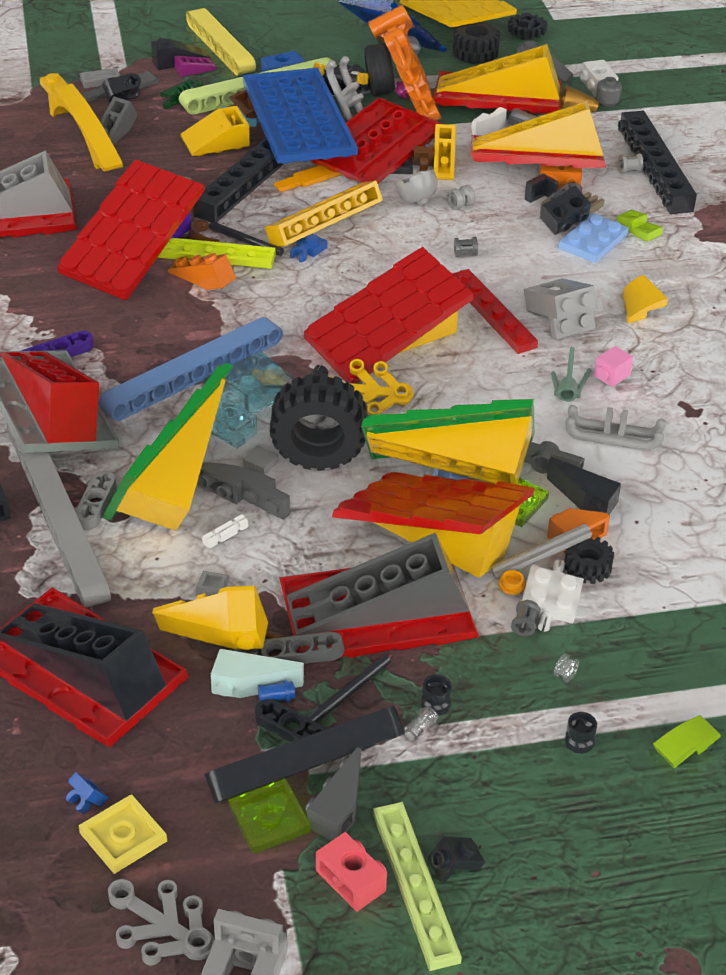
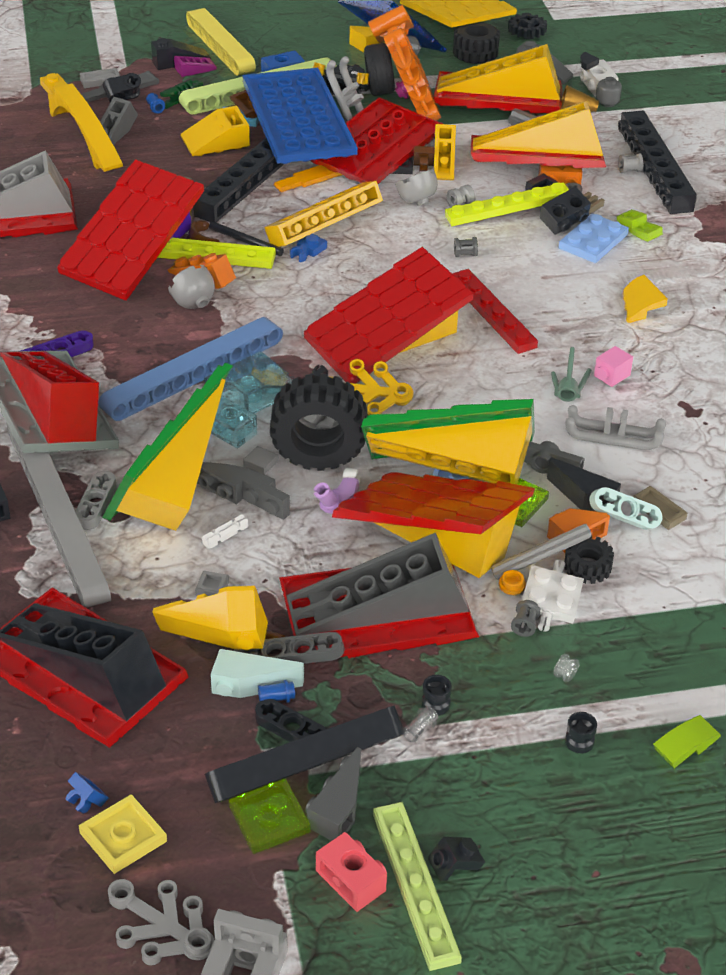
black bar [307,654,391,723] -> none
white slope [471,107,507,135] -> none
light grey brick [524,278,597,340] -> none
none -> blue pin [146,93,165,114]
none -> light grey cylinder [168,265,215,309]
none -> lavender arm [314,467,360,514]
none -> yellow slope [349,26,385,53]
none -> neon yellow plate [445,182,569,227]
none -> black tile [580,52,599,71]
none -> light aqua beam [590,487,662,530]
none -> dark tan tile [632,486,688,530]

